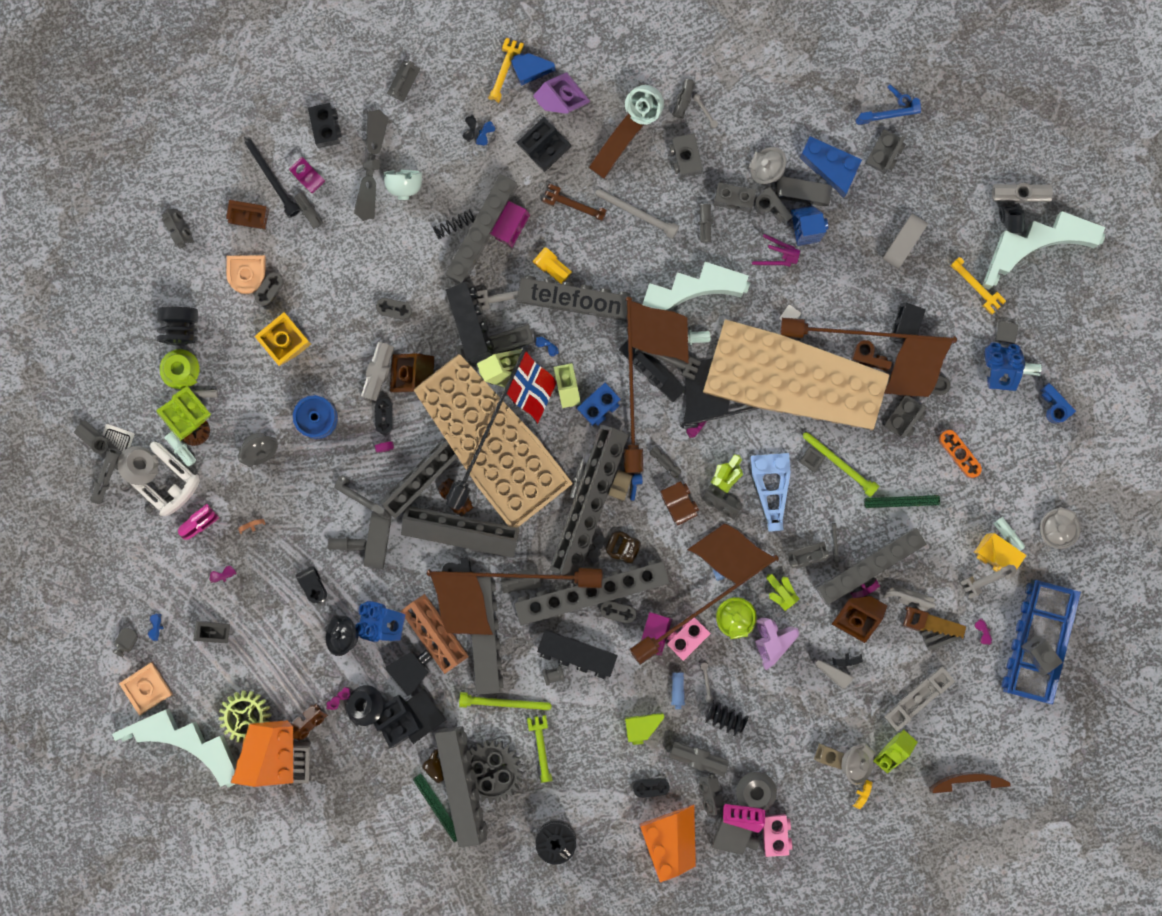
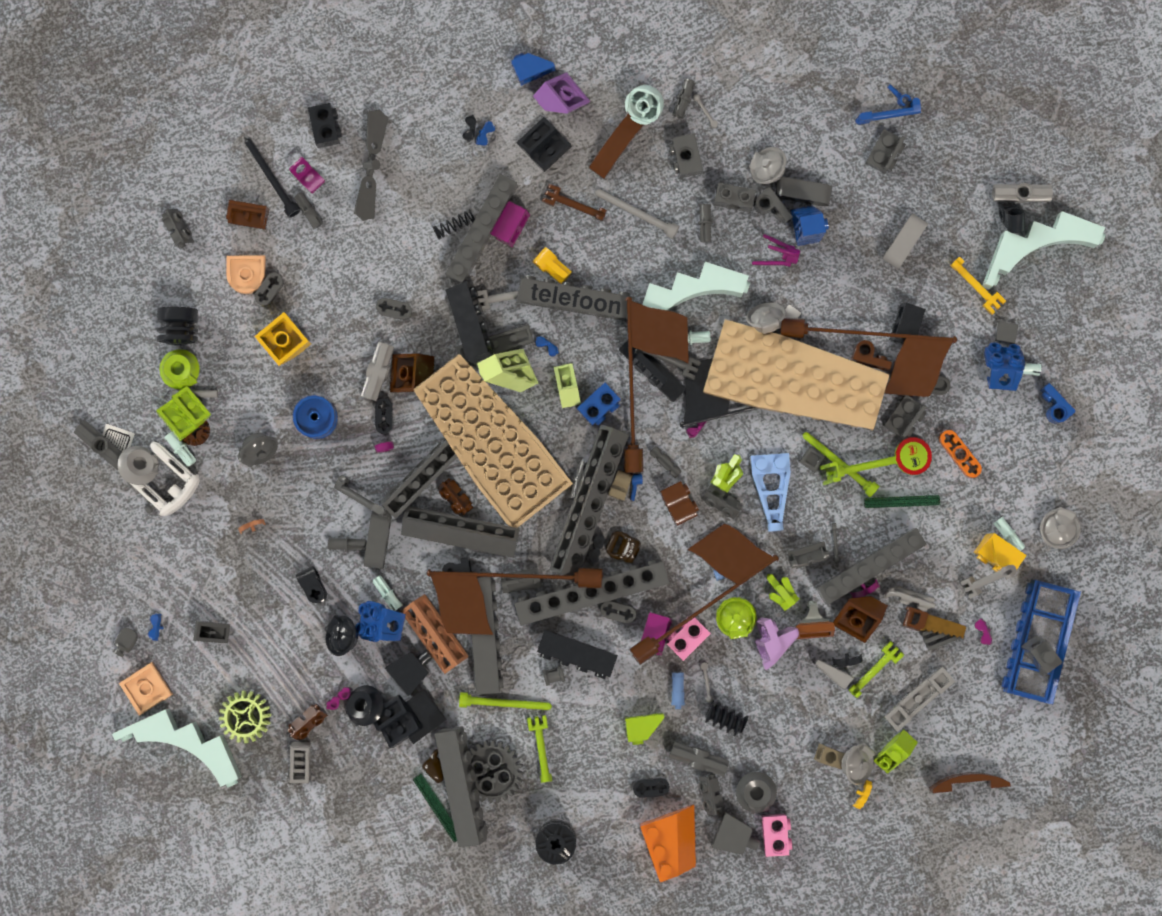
dark grey pin [90,448,120,504] -> none
dark pink arm [178,504,219,540] -> none
magenta piece [209,566,237,583] -> none
orange wedge [231,720,293,787] -> none
light aqua cylinder [384,170,422,200] -> none
dark grey hinge [387,60,420,102] -> none
flag [446,346,557,510] -> none
yellow hinge [488,37,524,103] -> none
dark pink slope [723,804,765,833] -> none
blue wedge [800,136,862,198] -> none
none -> light aqua axle [373,576,403,611]
none -> light grey piece [746,303,786,334]
none -> dark orange piece [795,601,835,639]
none -> lime piece [819,437,932,485]
none -> lime hinge [848,641,905,698]

